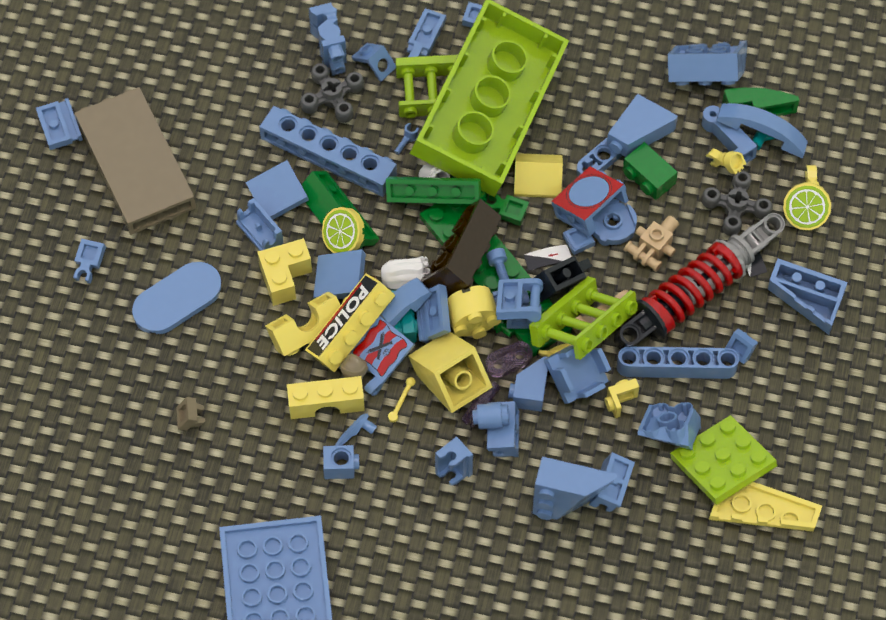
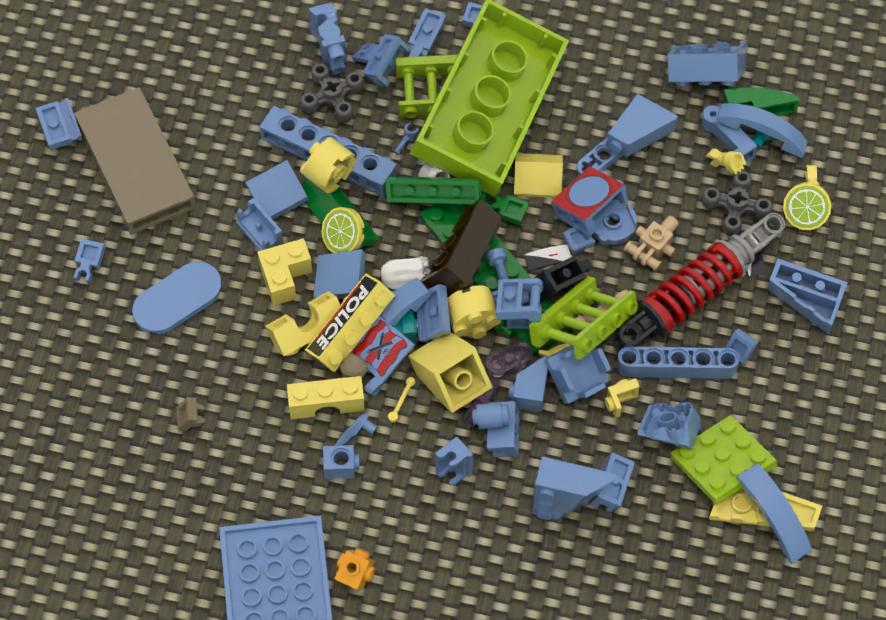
green brick [623,142,678,200] -> none
none -> light yellow brick [300,137,356,193]
none -> light orange brick [334,548,376,590]
none -> medium blue hinge [362,34,410,87]
none -> medium blue slope [736,463,812,564]

